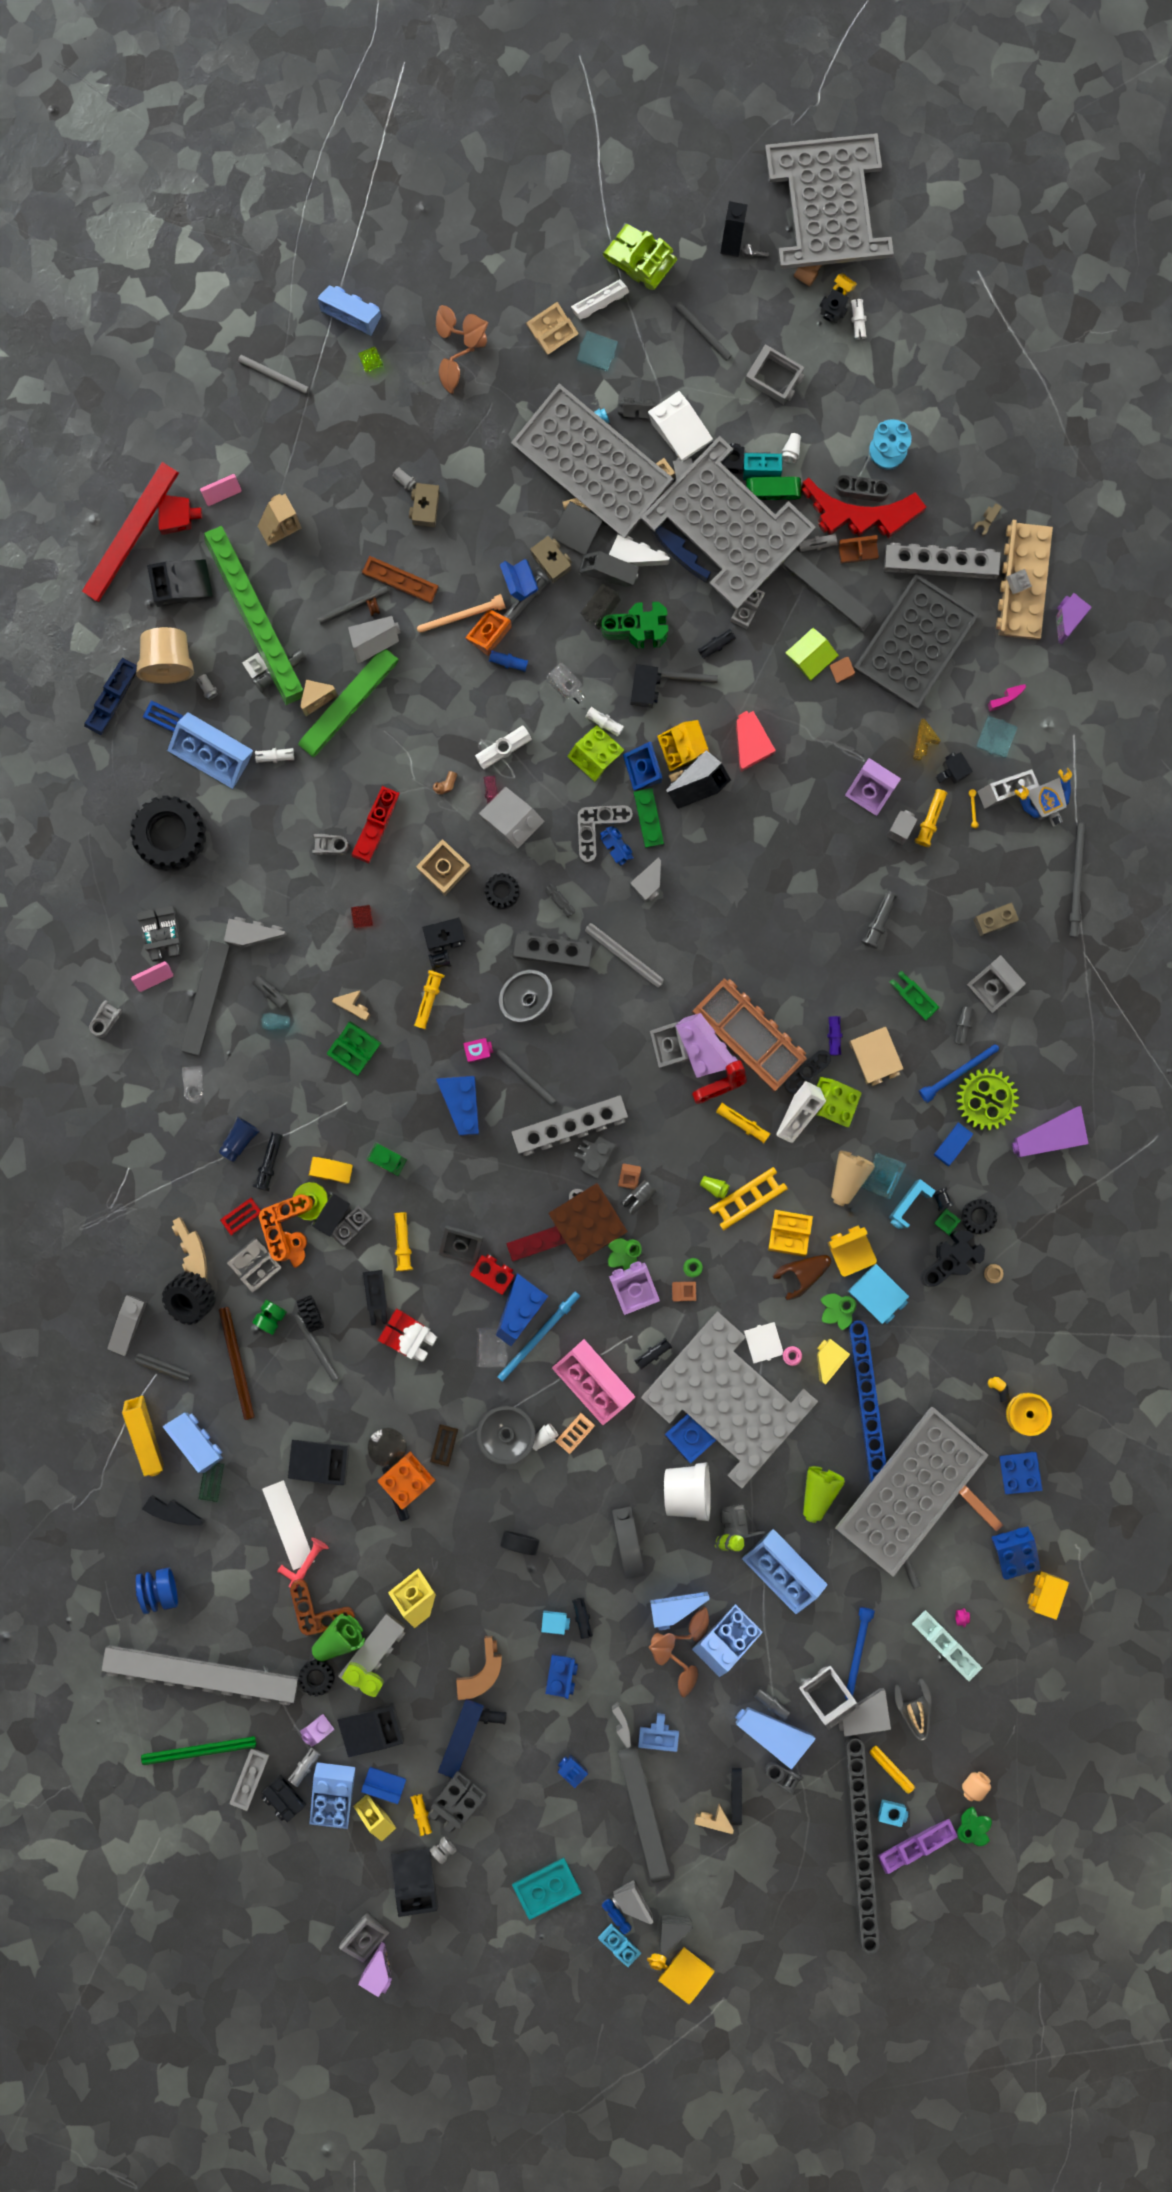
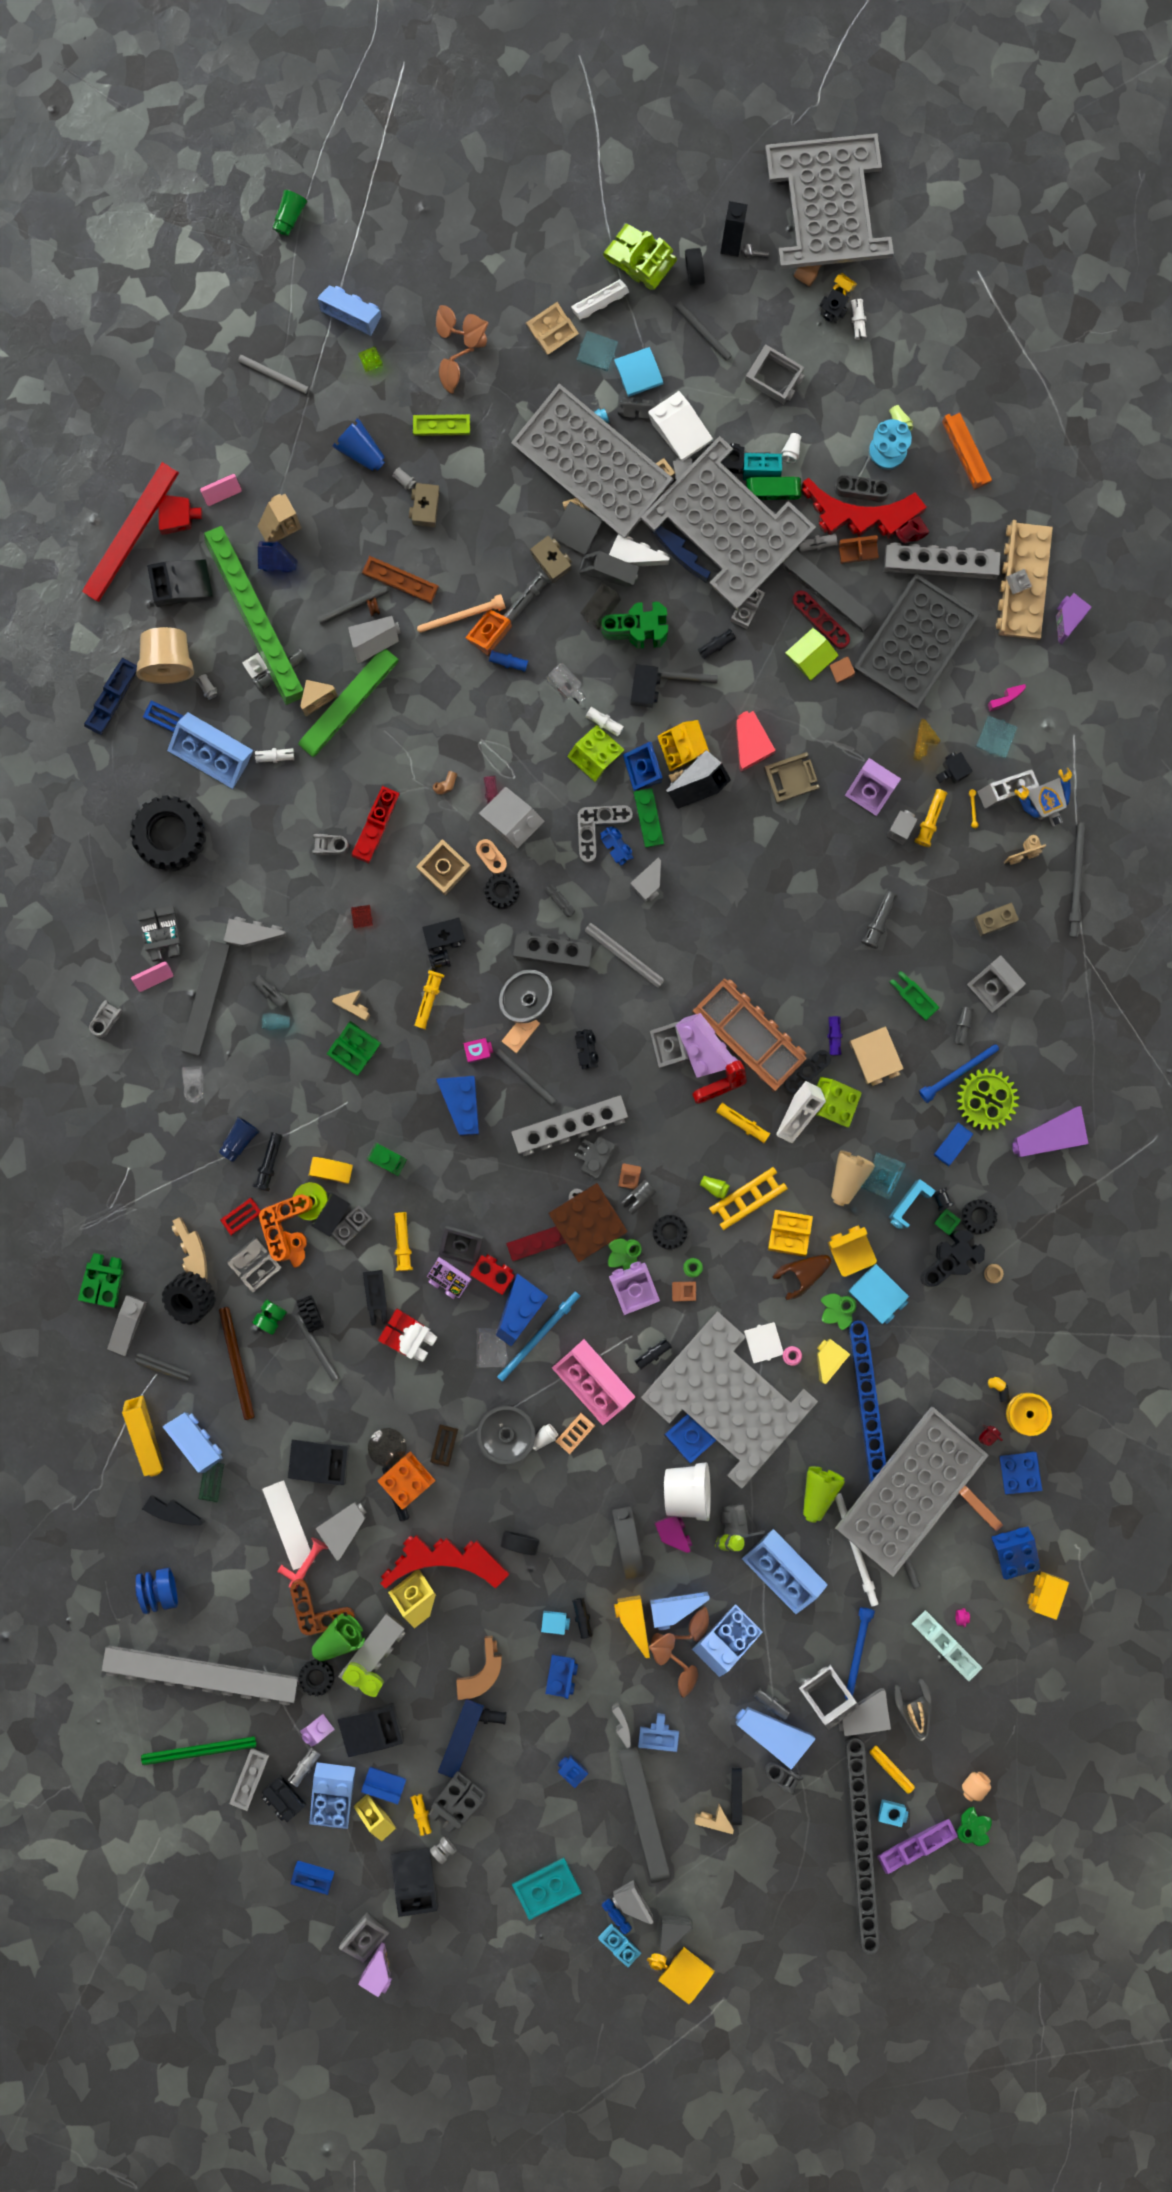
white piece [475,726,532,770] -> none
blue panel [500,559,538,602] -> none
dark tan plate [973,503,1002,537] -> none
none -> green hips [78,1253,124,1308]
none -> clear blue slope [258,541,298,572]
none -> green plant [272,190,308,236]
none -> blue slope [291,1861,334,1895]
none -> light grey slope [316,1501,367,1561]
none -> blue cone [332,418,385,471]
none -> red arch [380,1535,510,1589]
none -> lime plate [413,414,470,436]
none -> slope [427,1257,472,1299]
none -> light nougat plate [476,839,507,874]
none -> light nougat plate [501,1020,540,1054]
none -> black hinge [575,1029,599,1070]
none -> medium azure slope [614,347,664,397]
none -> yellow slope [614,1595,650,1658]
none -> black tyre [653,1215,688,1249]
none -> magenta slope [654,1516,693,1553]
none -> black tyre [685,247,705,286]
none -> dark tan container [764,752,820,803]
none -> dark red beam [792,590,850,649]
none -> white bar [835,1493,878,1607]
none -> yellowish green cone [889,405,913,431]
none -> dark red piece [896,516,930,544]
none -> orange fence [942,413,992,490]
none -> dark red hinge [979,1425,1003,1446]
none -> tan hinge [1004,835,1046,865]

